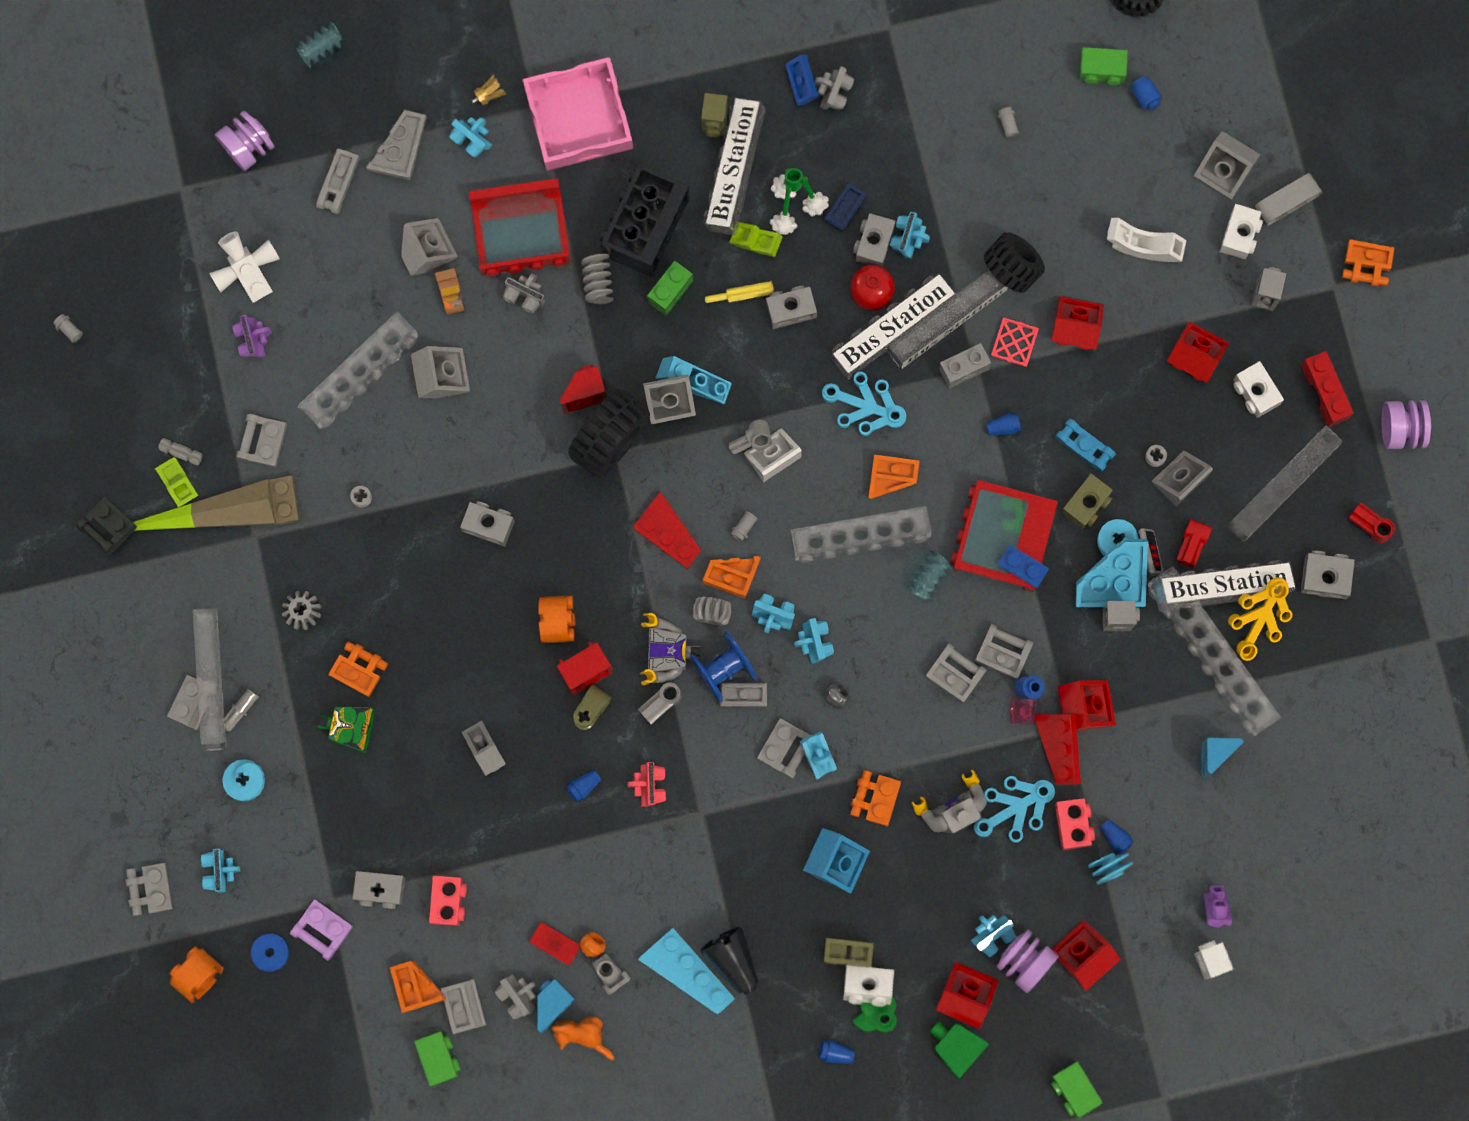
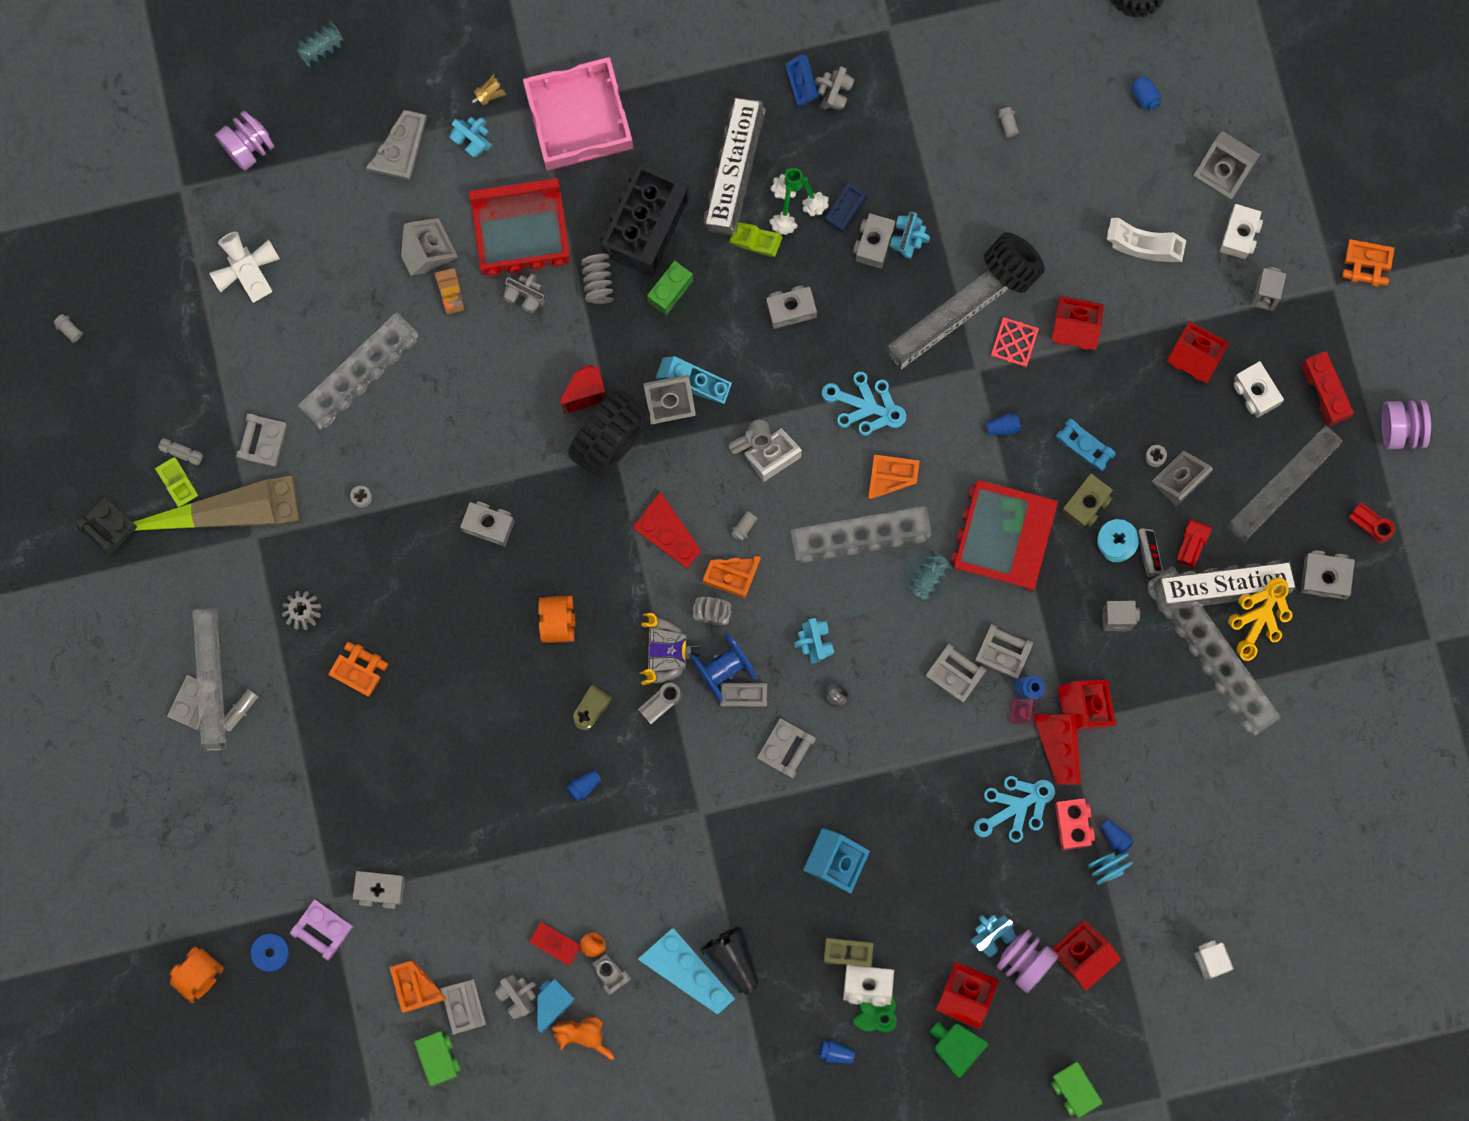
light grey plate [125,863,174,916] -> none
medium azure hips [201,849,240,893] -> none
medium azure piece [222,759,265,802] -> none
medium lavender hips [232,315,272,358] -> none
light grey plate [316,148,360,215] -> none
torso [318,707,375,754] -> none
light grey slope [411,346,470,399] -> none
coral brick [429,876,467,926] -> none
light grey slope [462,721,506,776] -> none
red container [557,642,613,696] -> none
coral hips [627,762,666,807] -> none
olive brick [701,93,728,137] -> none
light yellow axle [705,281,774,303] -> none
medium azure hips [751,594,795,634] -> none
medium azure hips [800,732,837,779] -> none
brick [831,273,956,380] -> none
red cylinder [850,265,895,311] -> none
orange plate [850,770,901,827] -> none
light grey torso [912,770,987,833] -> none
light grey brick [939,343,991,389] -> none
blue plate [997,544,1049,589] -> none
medium azure plate [1075,539,1148,607] -> none
bright green brick [1079,47,1128,85] -> none
dark azure slope [1201,738,1244,779] -> none
medium lavender hips [1203,886,1232,928] -> none
light grey beam [1255,173,1322,226] -> none

